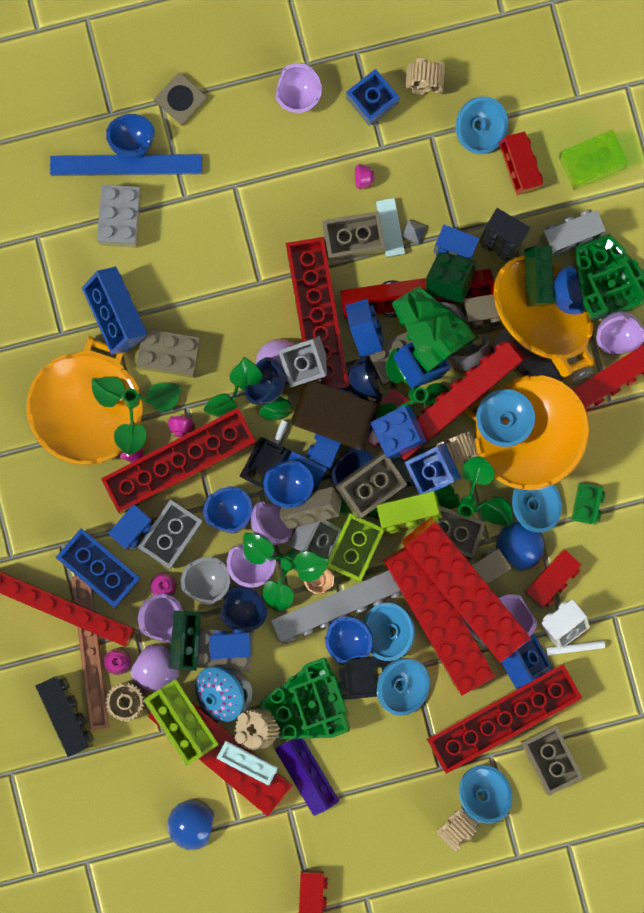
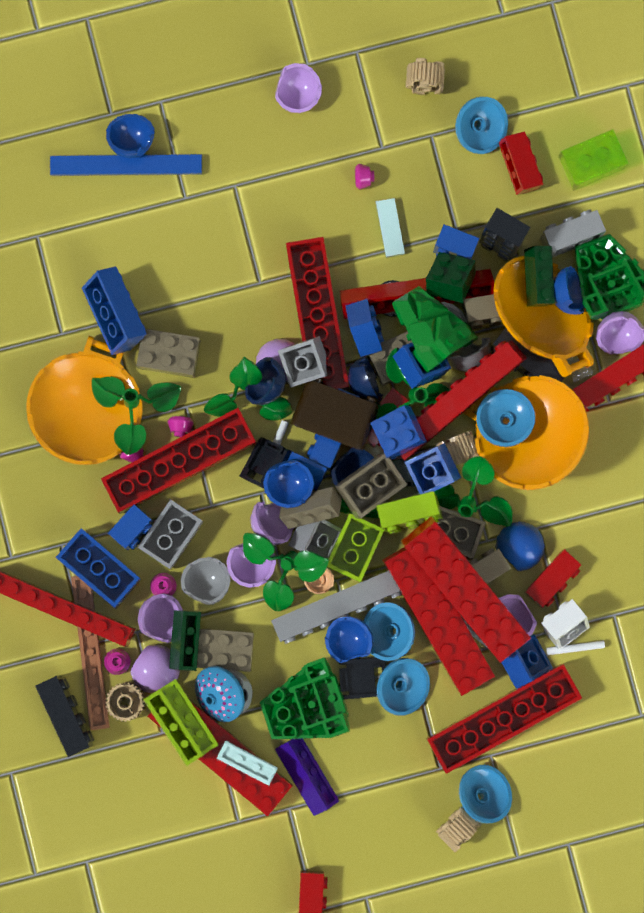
light grey brick [97,184,141,248] -> none
dark tan tile [154,72,207,126] -> none
blue cylinder [167,800,214,850] -> none
blue cylinder [203,486,253,534] -> none
blue brick [209,629,252,660] -> none
dark blue cylinder [220,585,268,633] -> none
tan brick [235,709,280,750] -> none
dark tan brick [322,211,385,262] -> none
blue brick [346,69,400,127] -> none
light grey slope [402,220,426,244] -> none
dark azure dish [512,484,562,533] -> none
dark tan brick [520,724,583,796] -> none
green bracket [571,483,605,525] -> none

